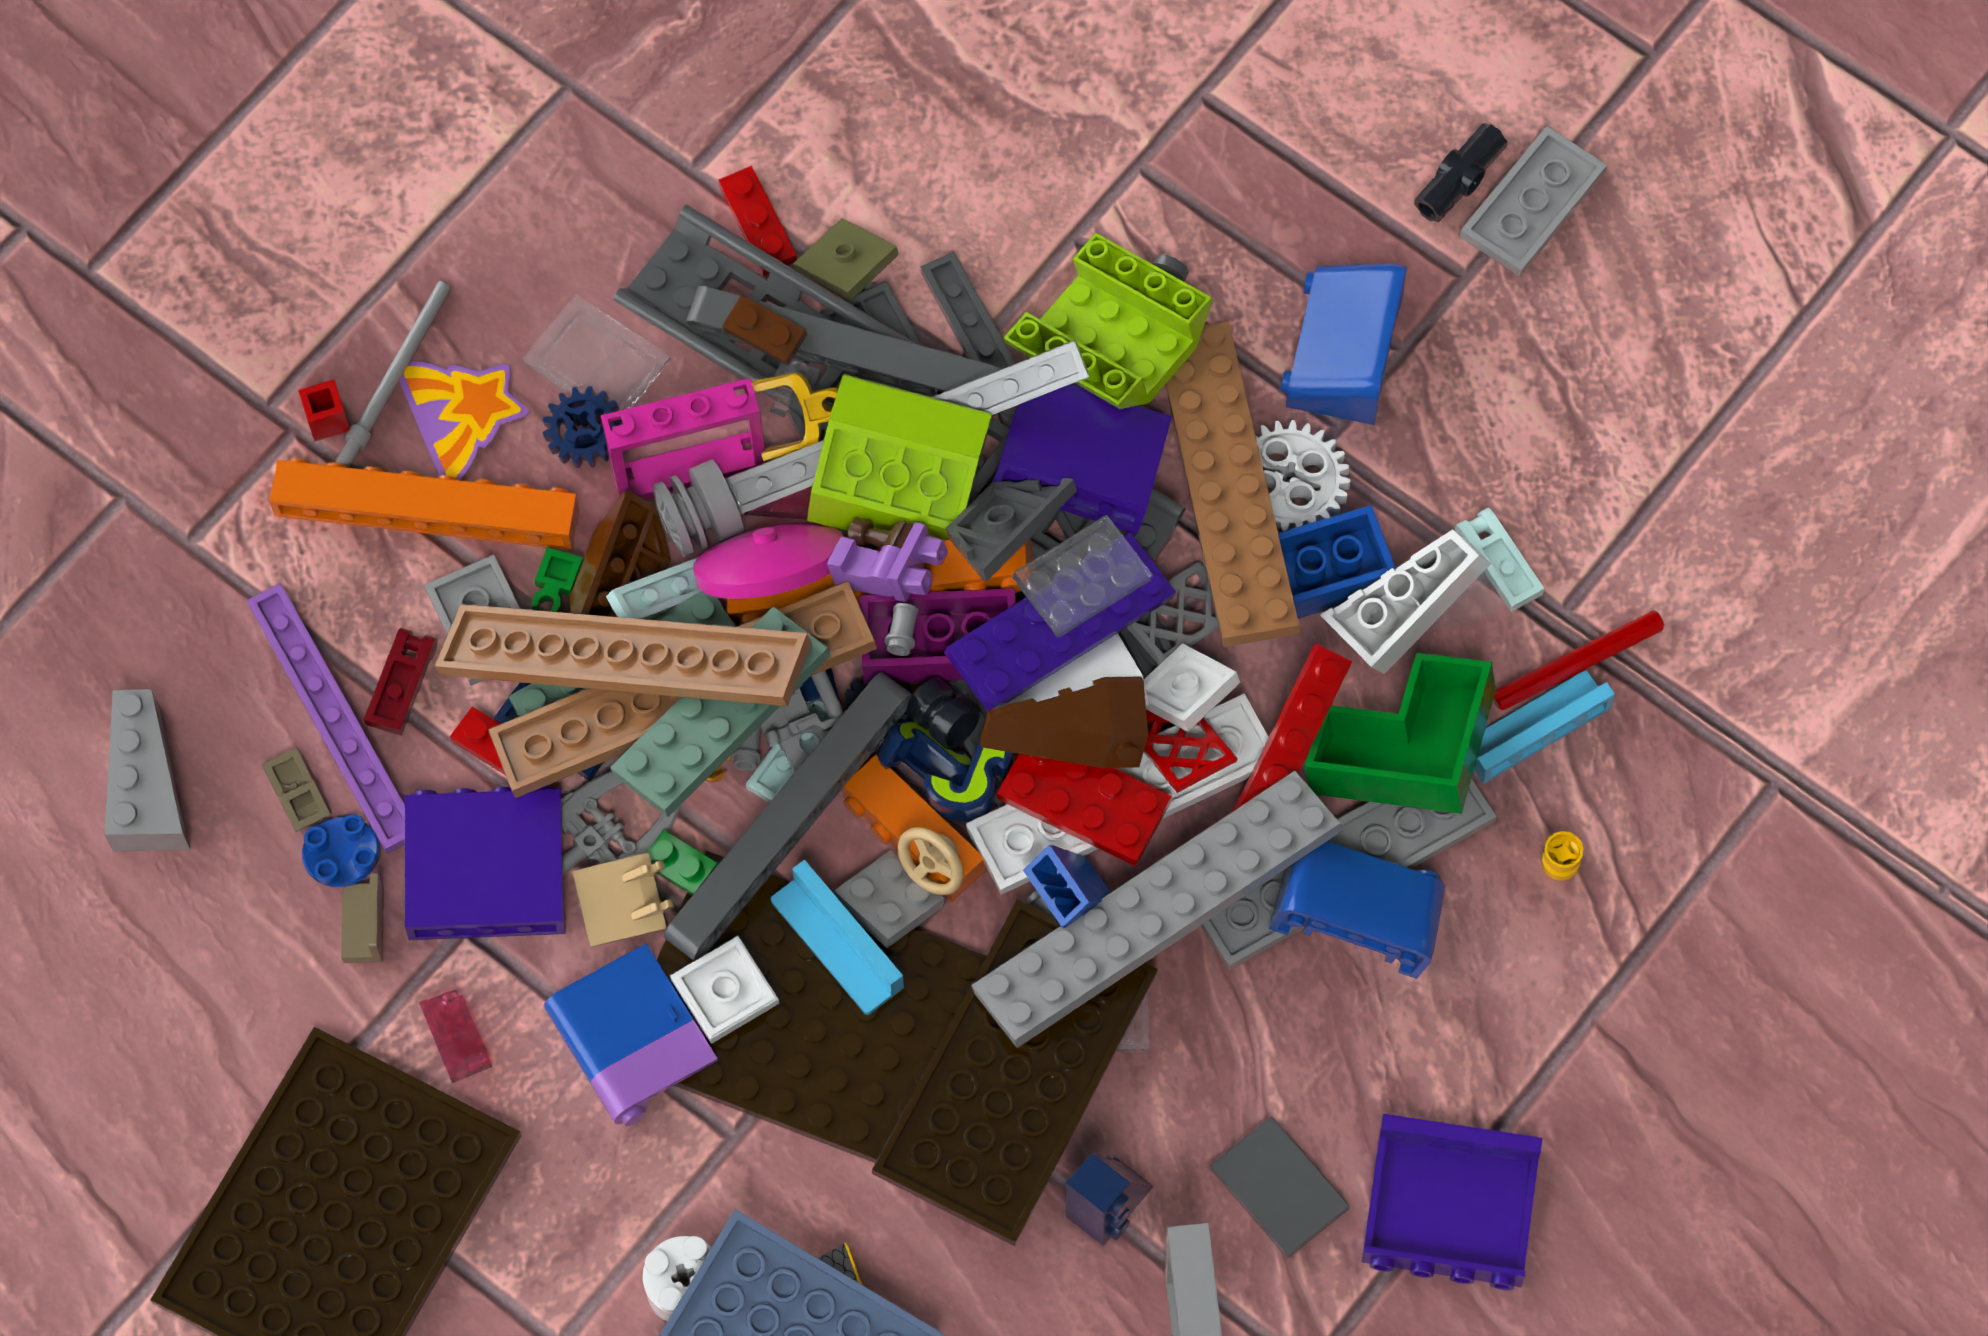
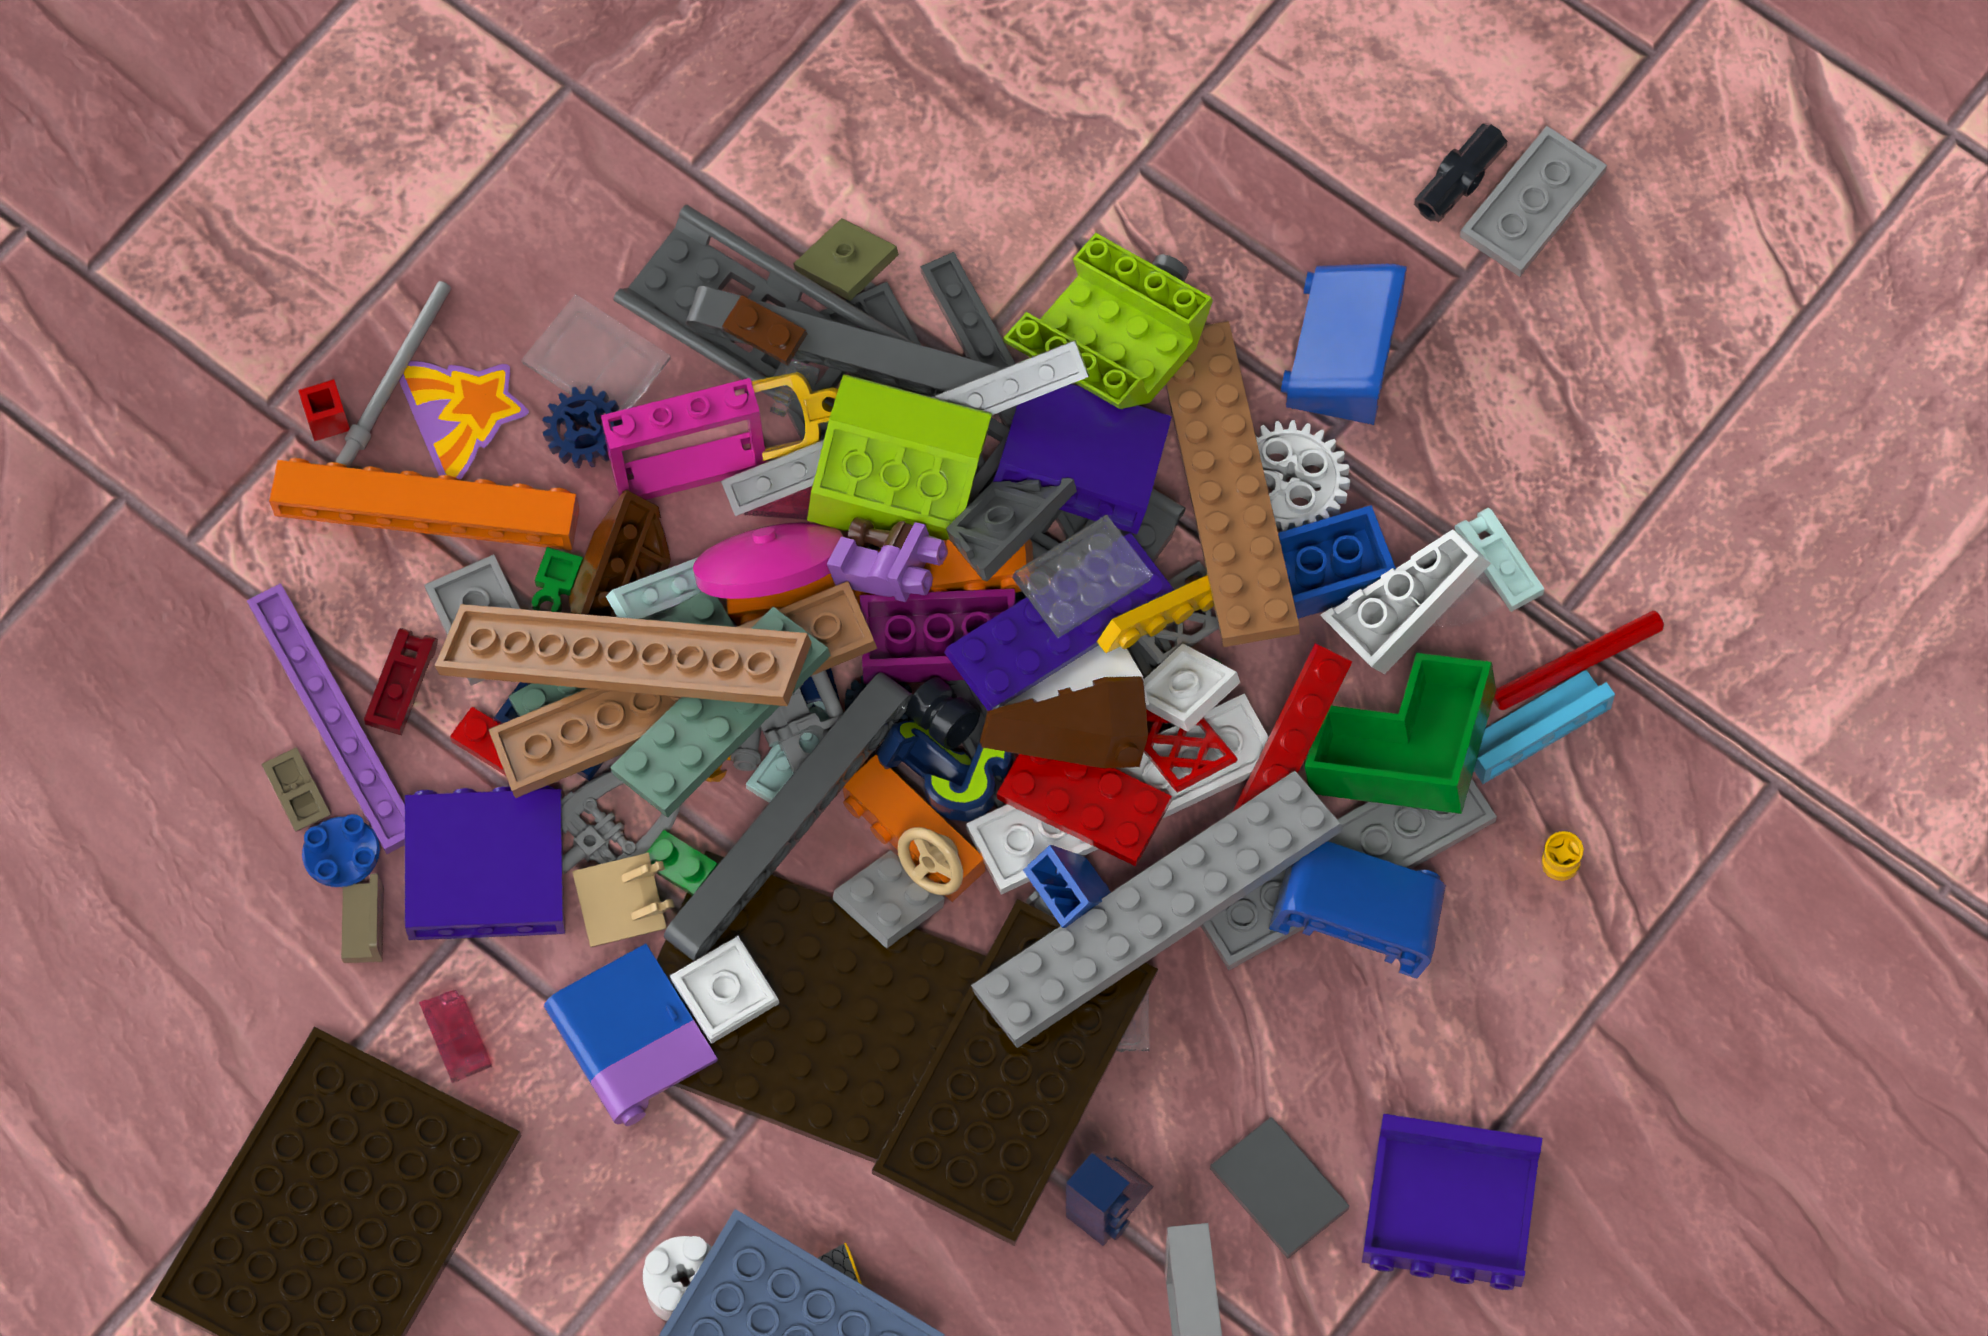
light grey wedge [105,689,190,851] -> none
light grey wheel [652,459,744,557] -> none
red plate [718,166,797,276] -> none
medium azure panel [771,860,904,1015] -> none
light grey pin [884,603,919,656] -> none
none -> yellow plate [1097,575,1214,653]

